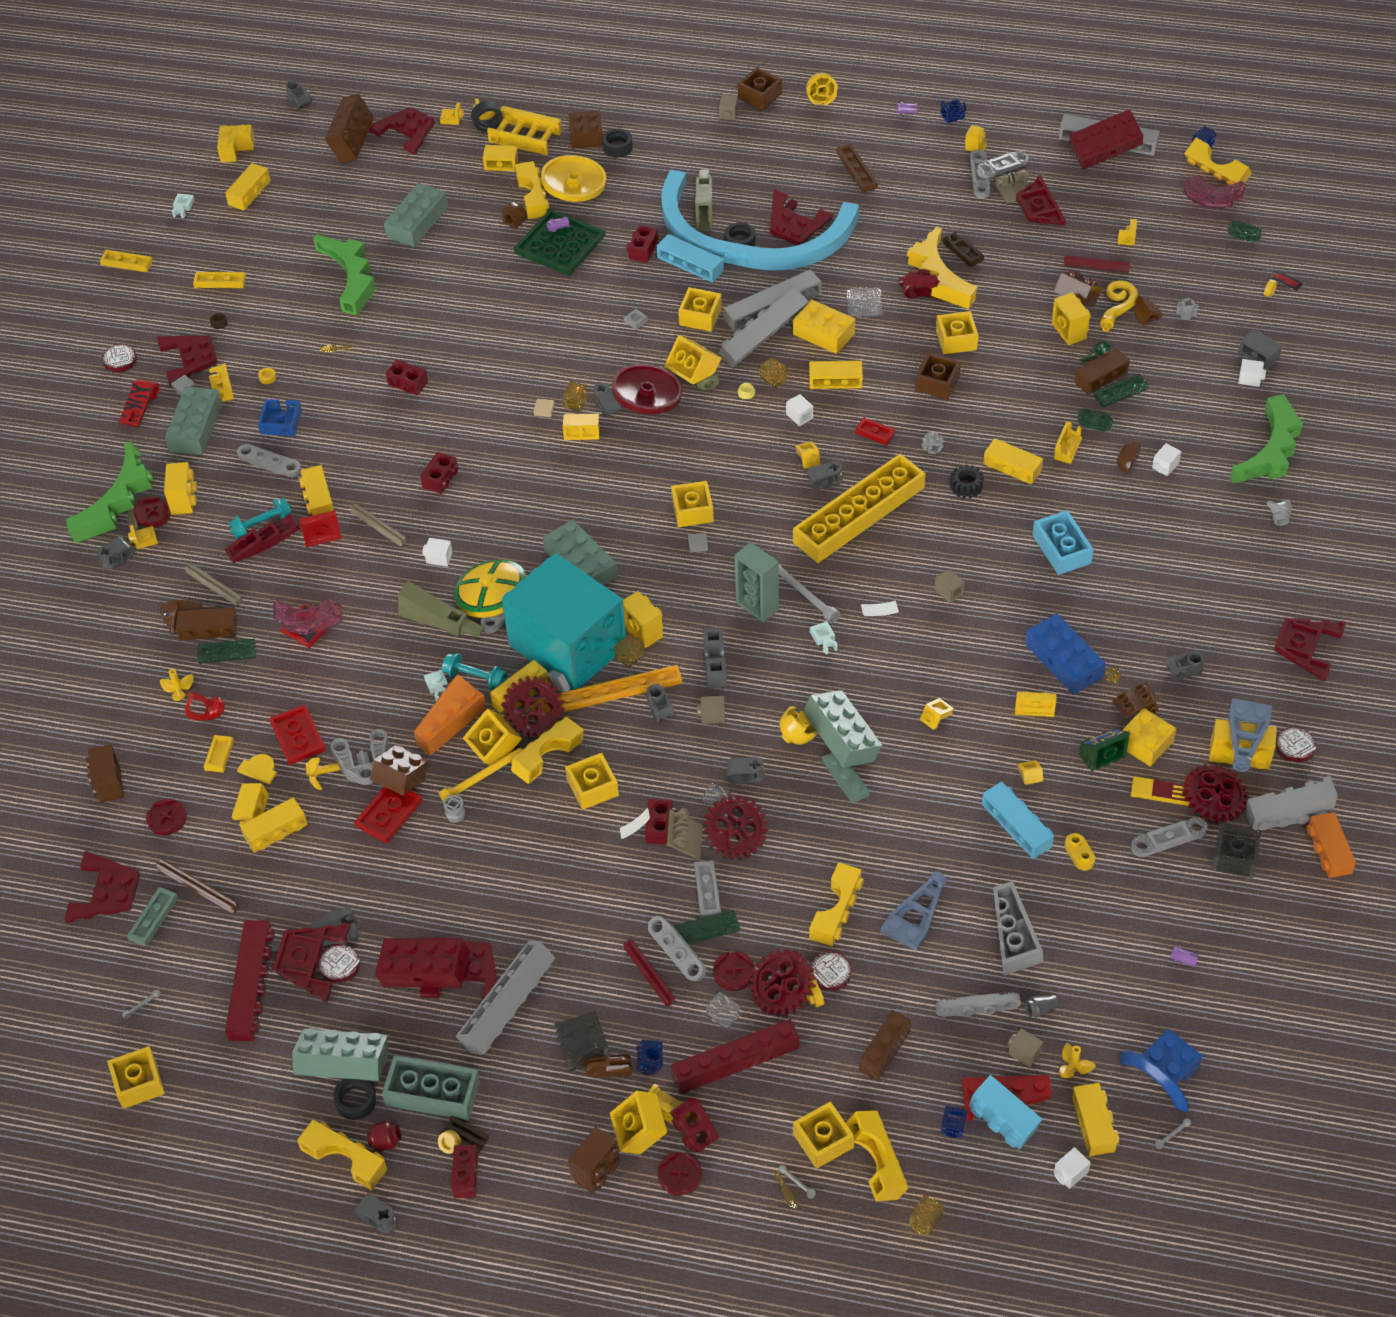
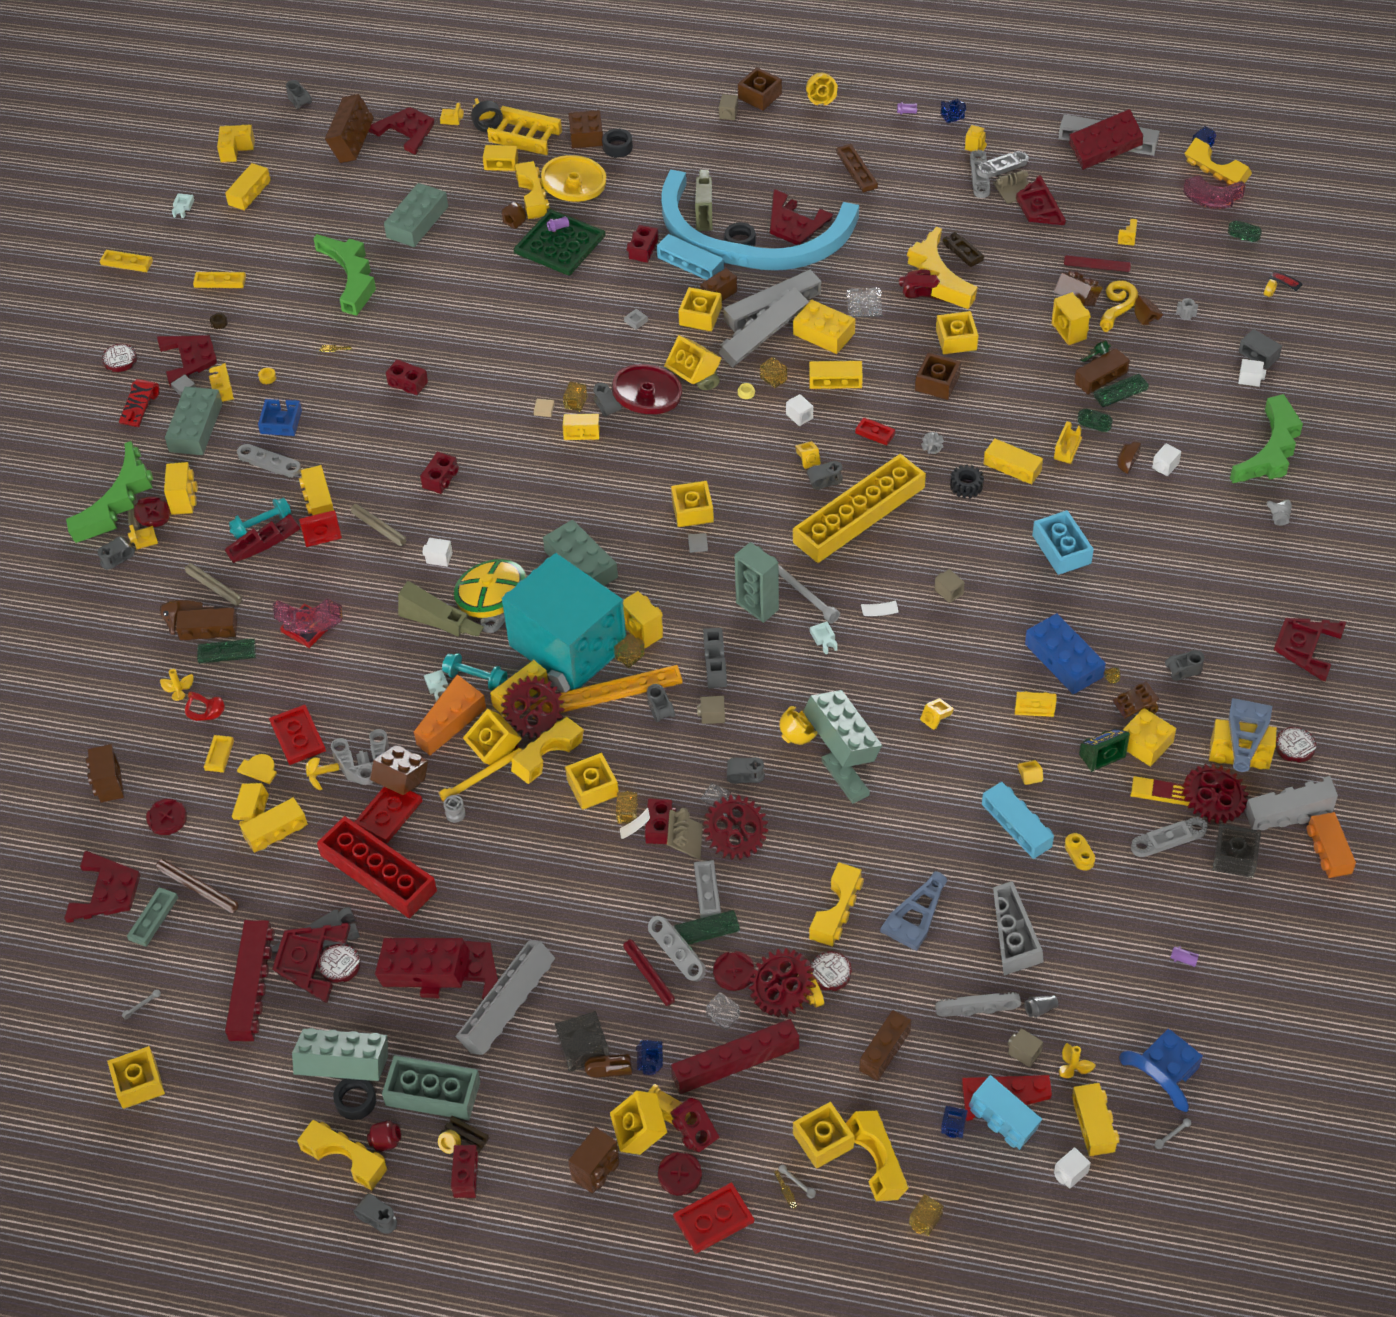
none -> red brick [317,816,437,919]
none -> clear yellow brick [616,791,638,824]
none -> red plate [673,1182,754,1254]
none -> reddish brown brick [700,268,737,301]

